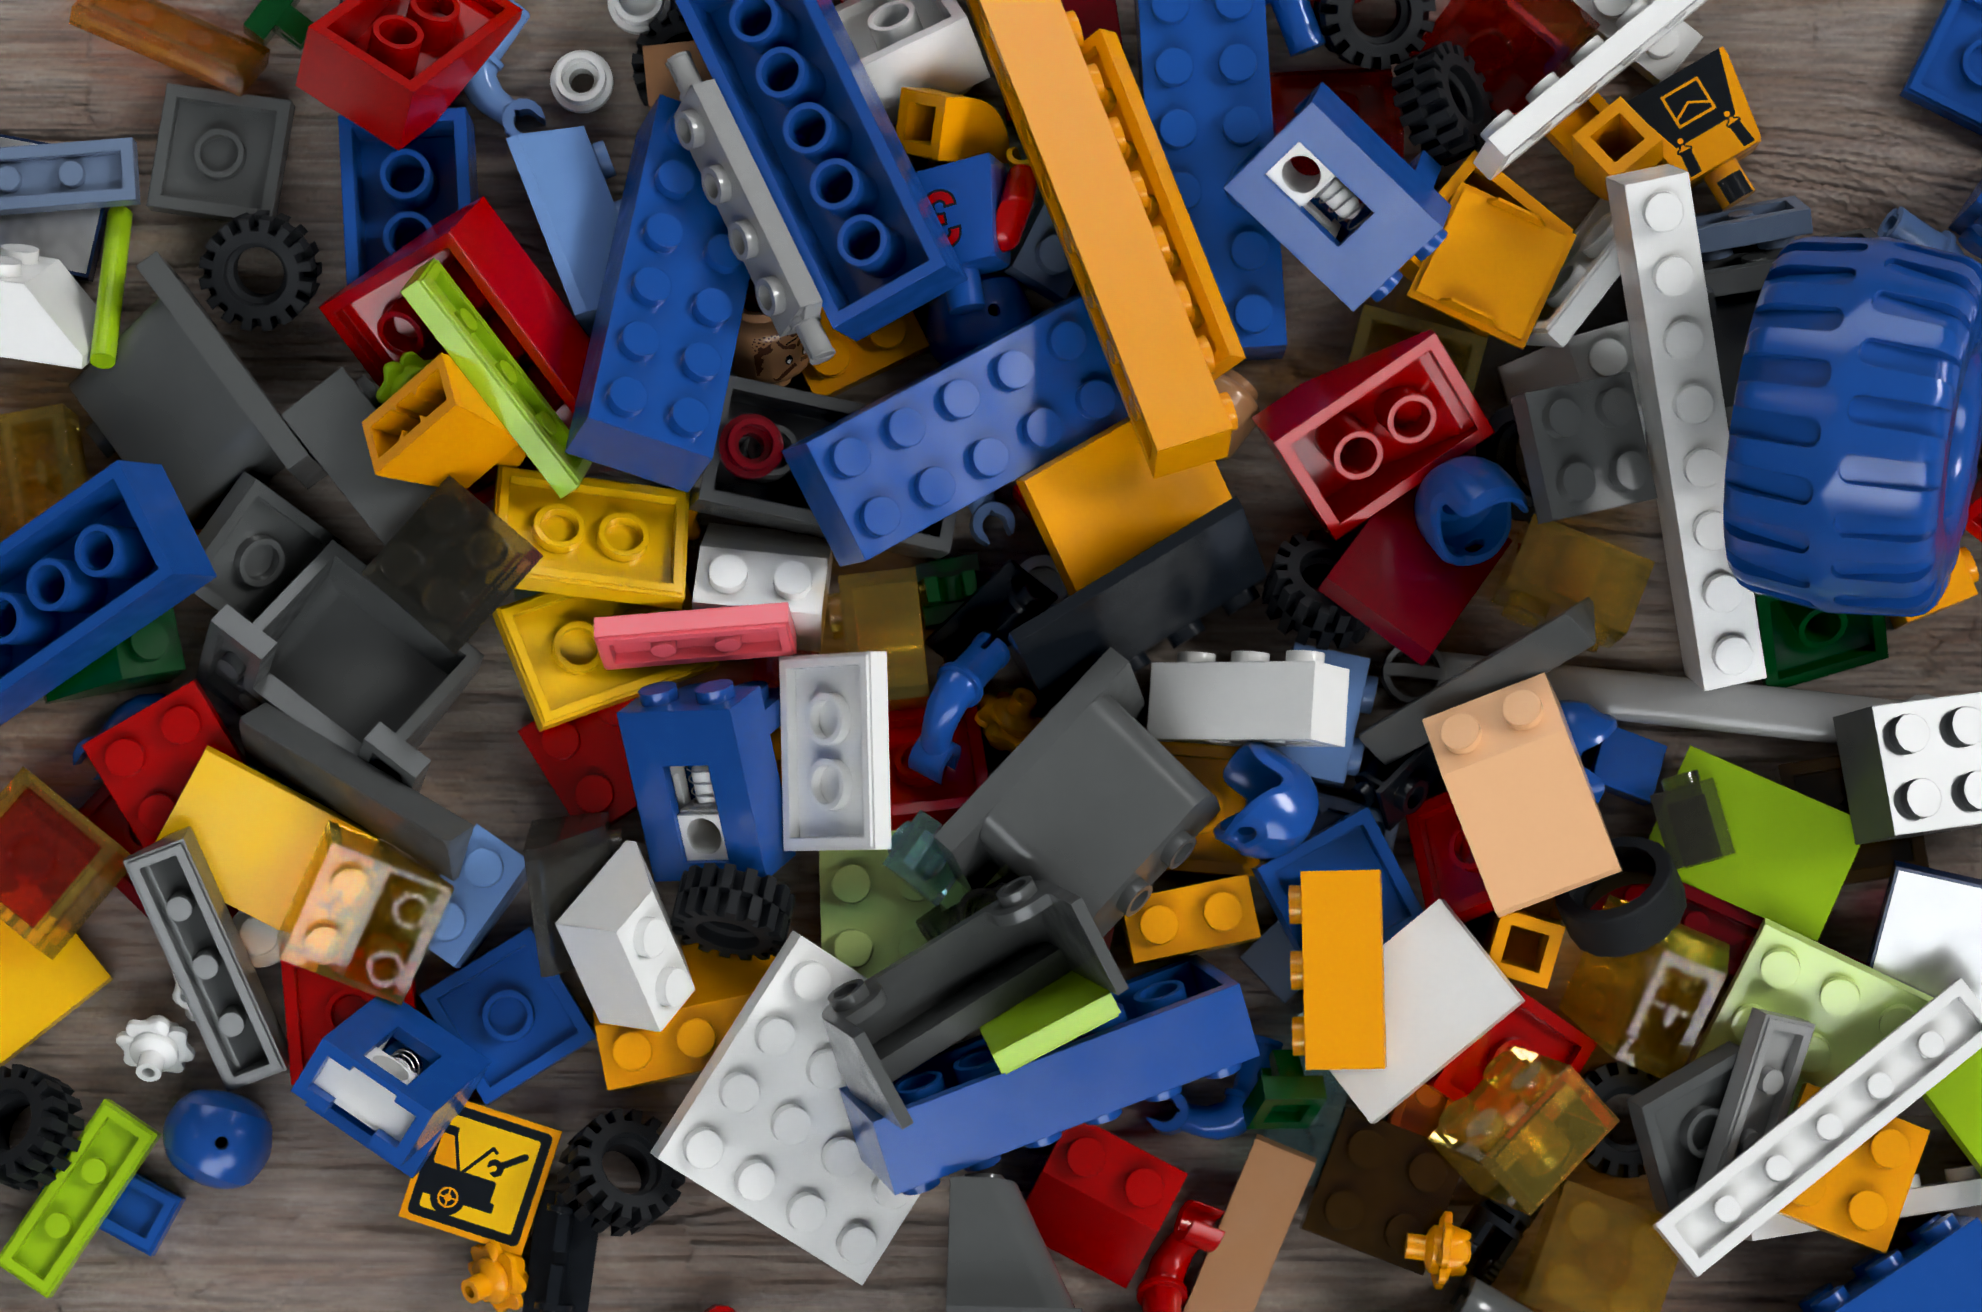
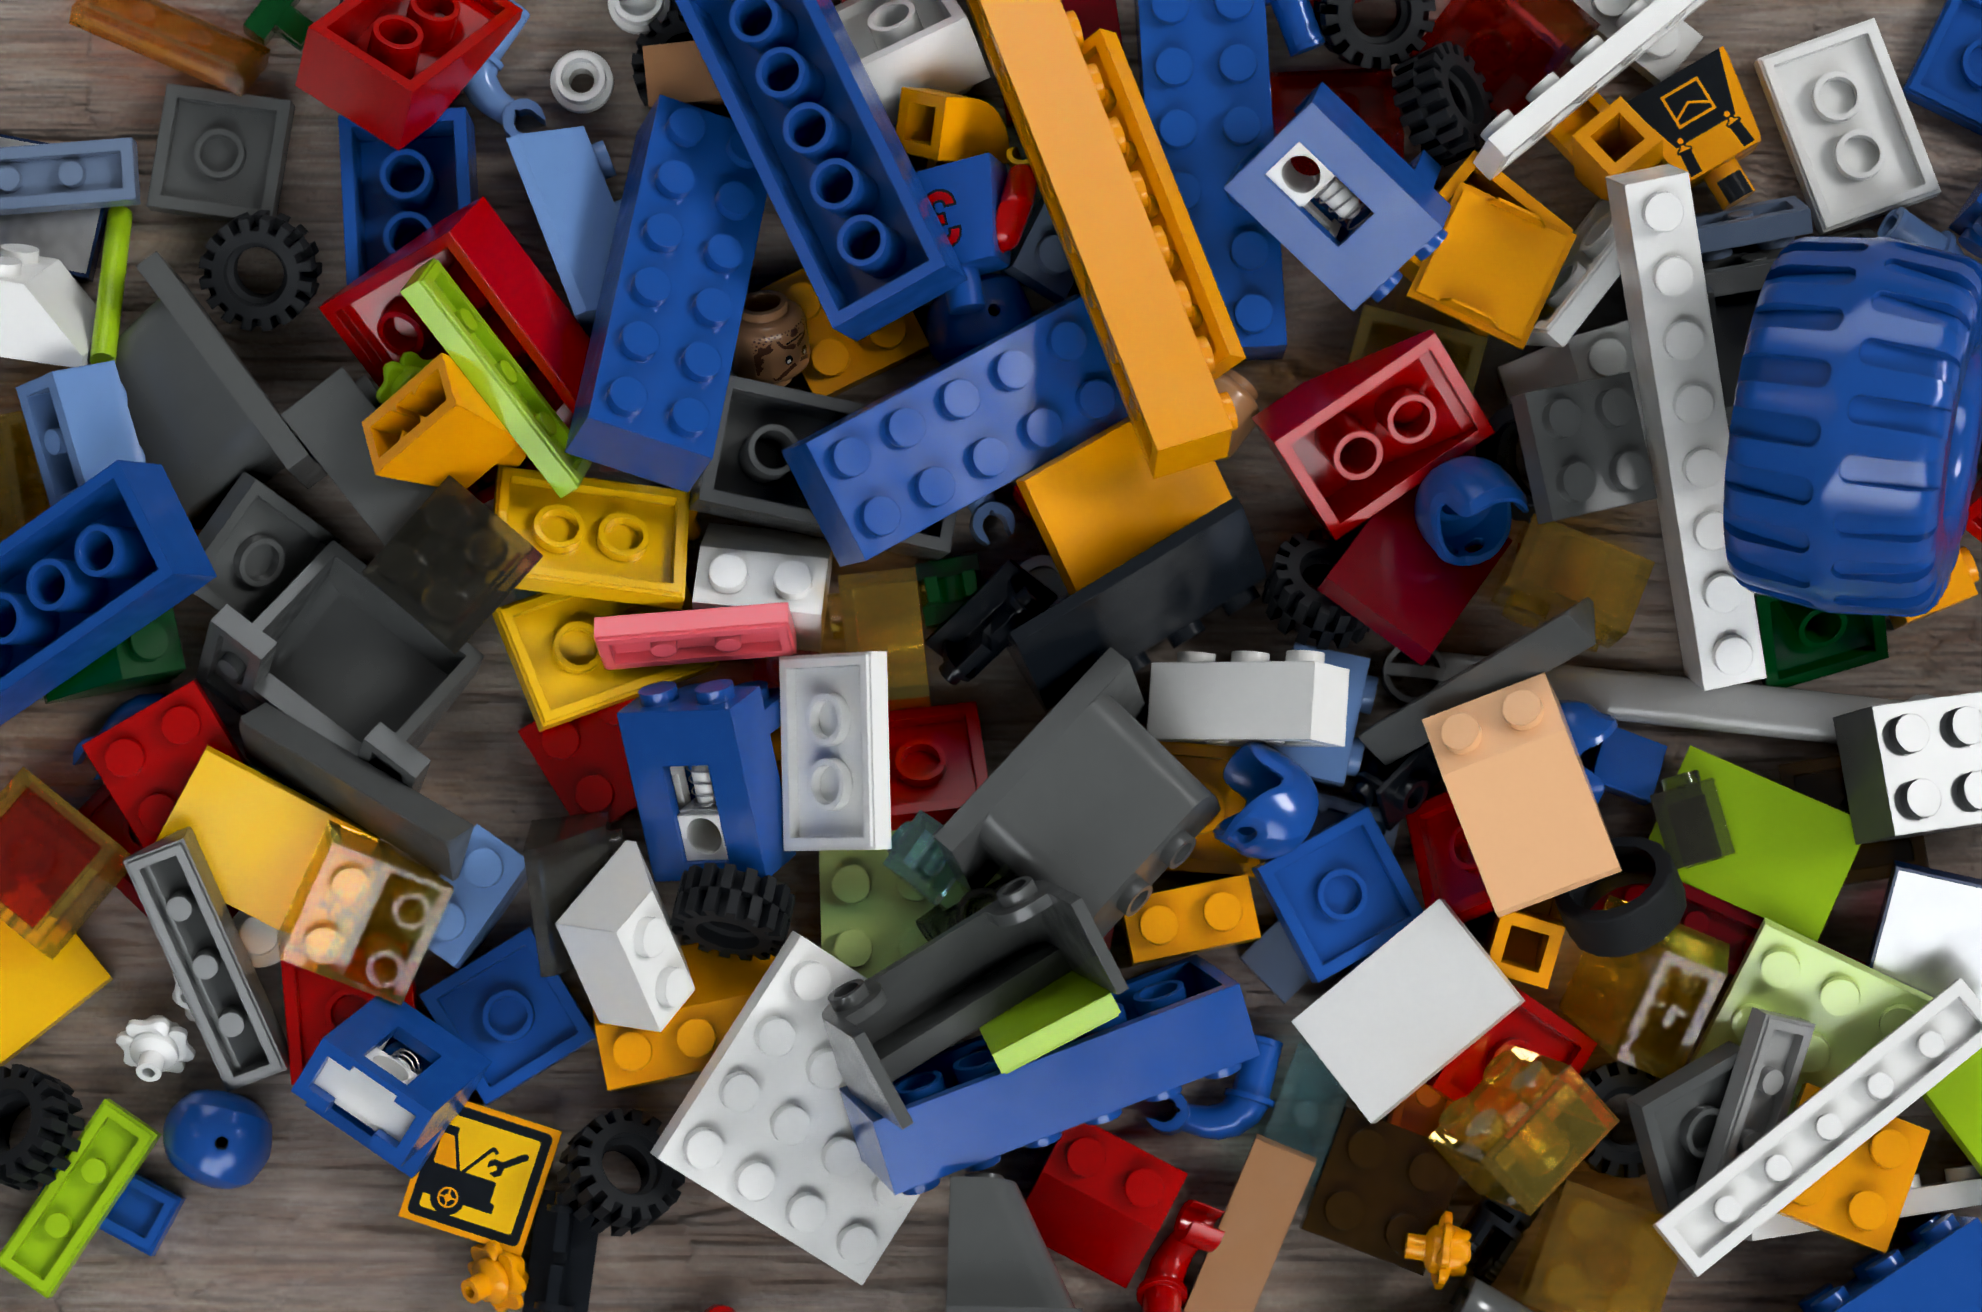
light grey plate [665,51,836,365] -> none
dark red plate [718,414,784,480] -> none
blue piece [908,632,1010,785] -> none
light orange plant [974,688,1042,753] -> none
dark green tile [1242,1049,1328,1129] -> none
light orange brick [1288,870,1387,1070] -> none
none -> medium blue brick [15,360,146,507]
none -> white tile [1753,18,1942,236]

